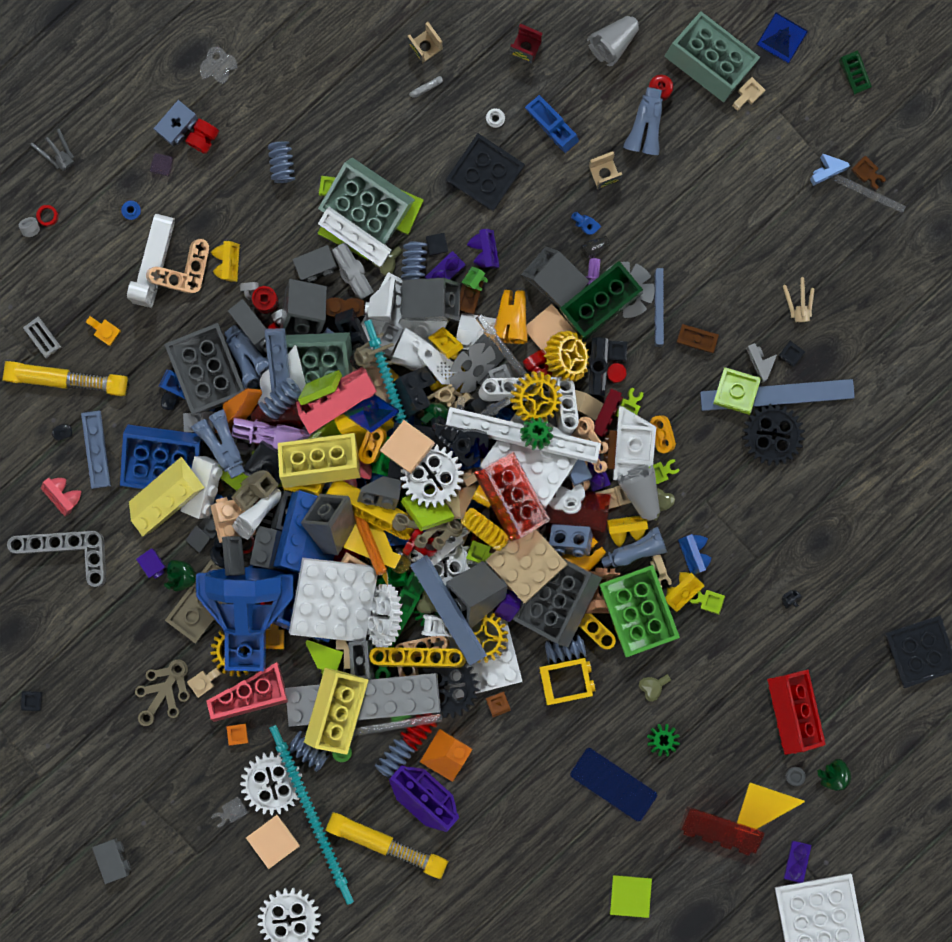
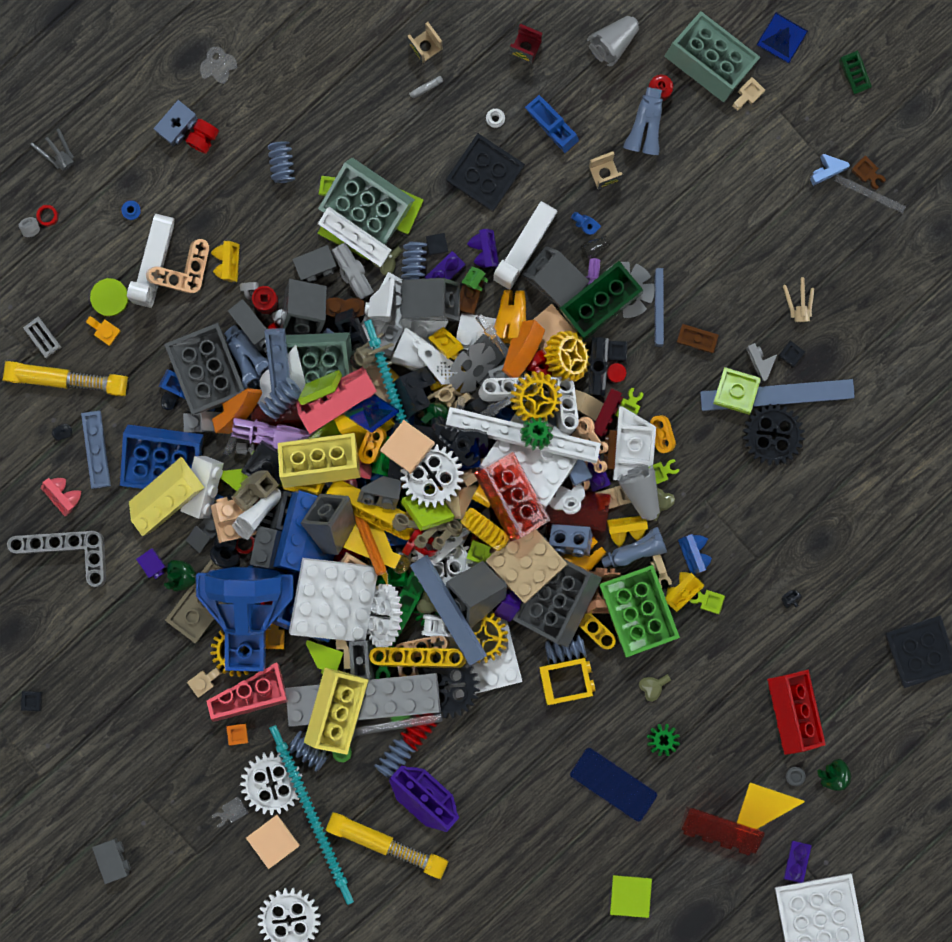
dark tan plant [135,660,190,726] -> none
clear purple tile [150,153,173,177] -> none
sand blue piece [191,409,245,479] -> none
dark grey tile [222,536,245,576] -> none
orange slope [420,729,472,782] -> none
dark orange tile [486,692,511,717] -> none
none -> lime tile [90,278,129,317]
none -> white beam [494,201,558,290]
none -> orange slope [502,319,545,378]

